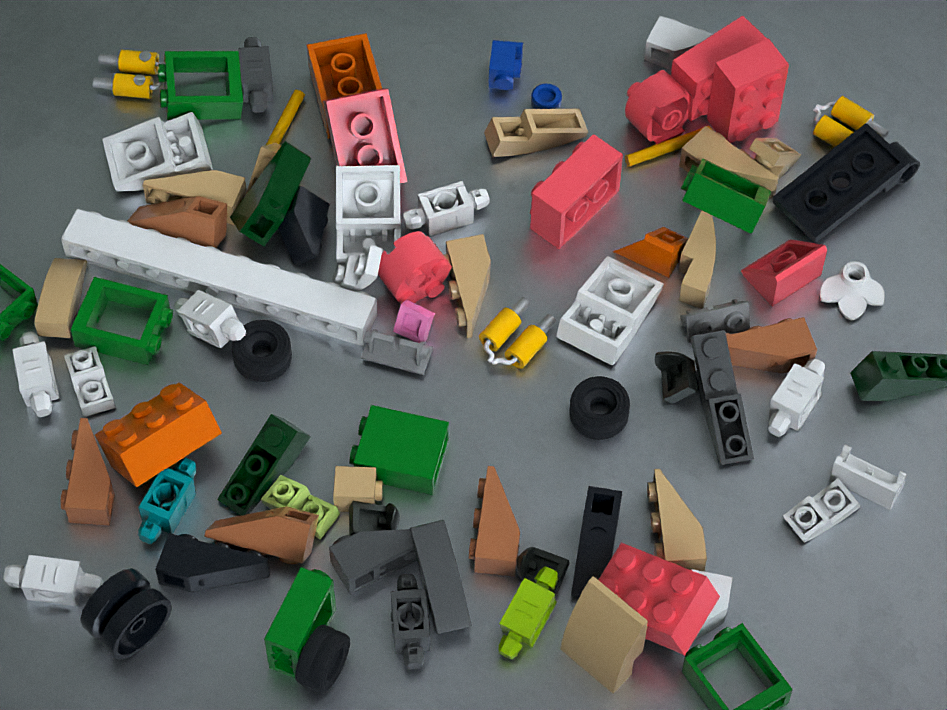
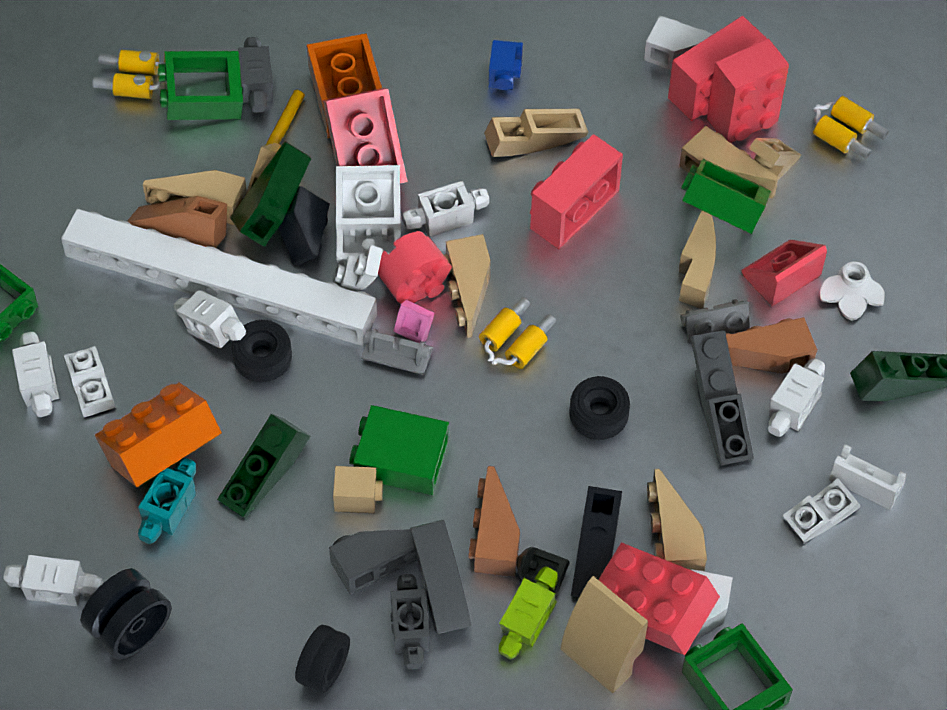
tan slope [34,258,87,338] -> none
nougat slope [61,418,115,526] -> none
green window [71,277,173,366] -> none
white slope [102,112,213,191] -> none
black slope [155,533,270,593] -> none
nougat slope [204,506,319,564] -> none
yellowish green slope [261,475,340,540] -> none
green window [264,567,336,678] -> none
pearl dark grey plate [349,501,400,536] -> none
blue tile [531,84,562,109] -> none
white slope [556,256,664,366] -> none
orange slope [613,227,688,278] -> none
yellow bar [624,126,712,167] -> none
coral brick [625,70,697,144] -> none
pearl dark grey plate [654,351,697,404] -> none
black hinge [773,123,920,243] -> none

